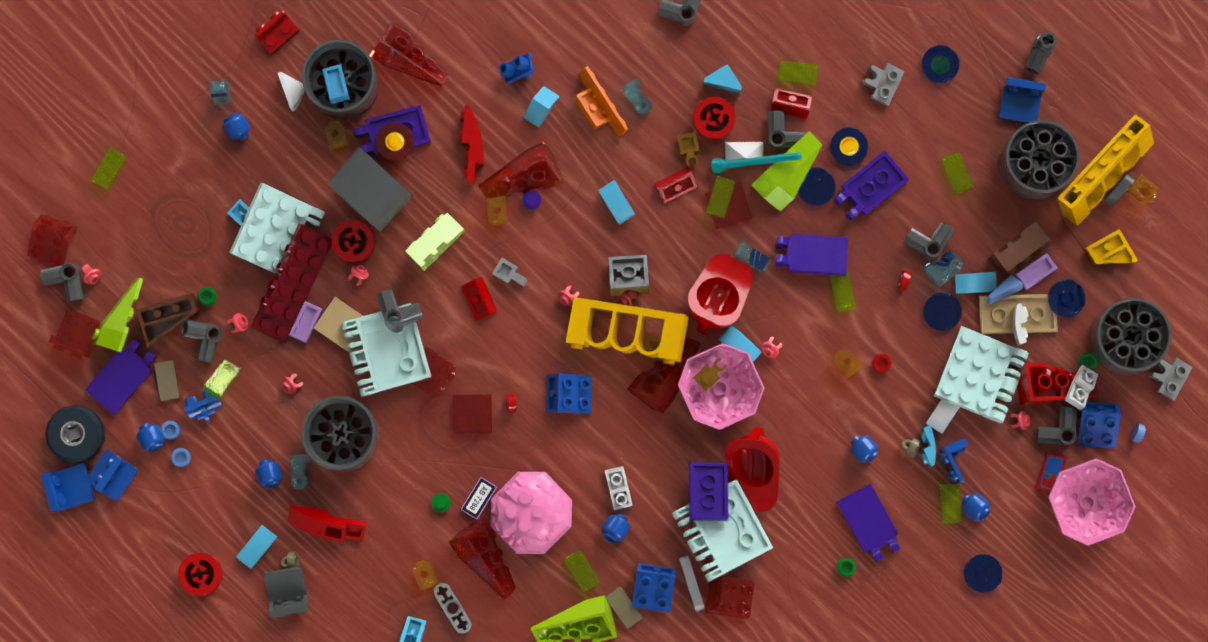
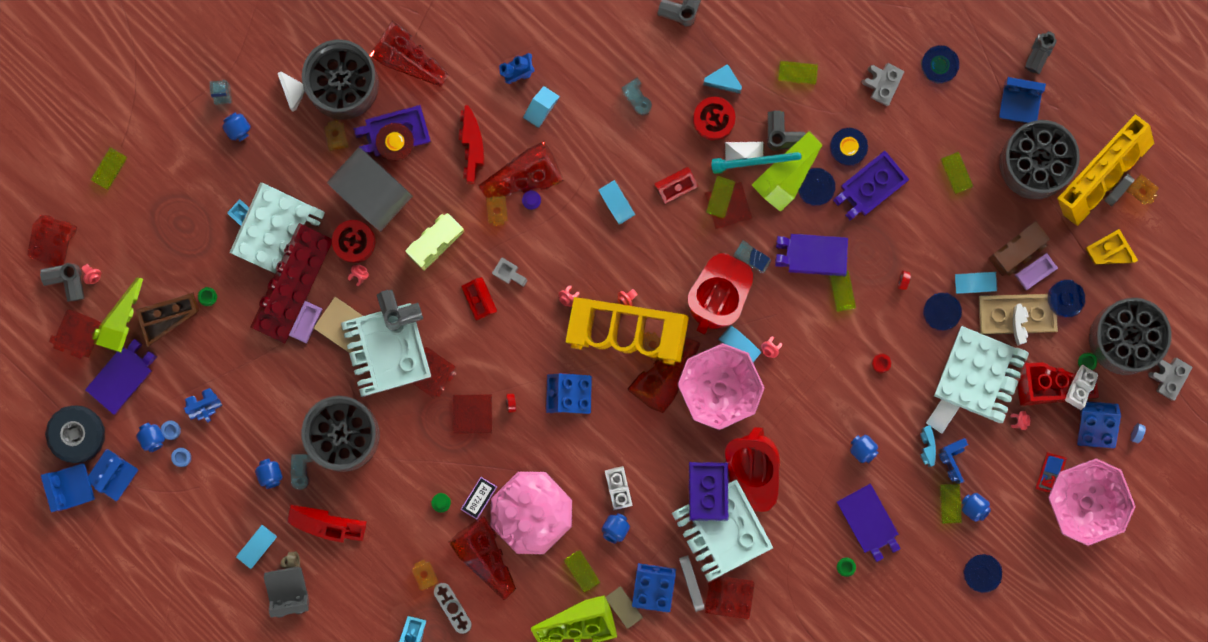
dark tan tile [154,360,180,401] -> none
red wheel [178,553,223,595] -> none
dark grey piece [180,319,222,362] -> none
clear neon green tile [203,359,240,399] -> none
coral plate [227,313,248,333] -> none
red bracket [255,11,300,55] -> none
coral plate [282,374,303,395] -> none
dark azure tile [322,64,350,104] -> none
orange bracket [574,66,628,137] -> none
flat silver brick [608,255,649,296] -> none
pearl gold plate [677,132,699,167] -> none
pearl gold plate [693,358,727,391] -> none
red slope [770,88,813,119] -> none
clear yellow brick [833,348,863,379] -> none
dark tan tile [901,438,921,458] -> none
dark grey piece [903,222,955,261] -> none
clear light blue leg [923,251,963,287] -> none
medium blue piece [987,274,1023,305] -> none
dark grey piece [1037,407,1077,447] -> none

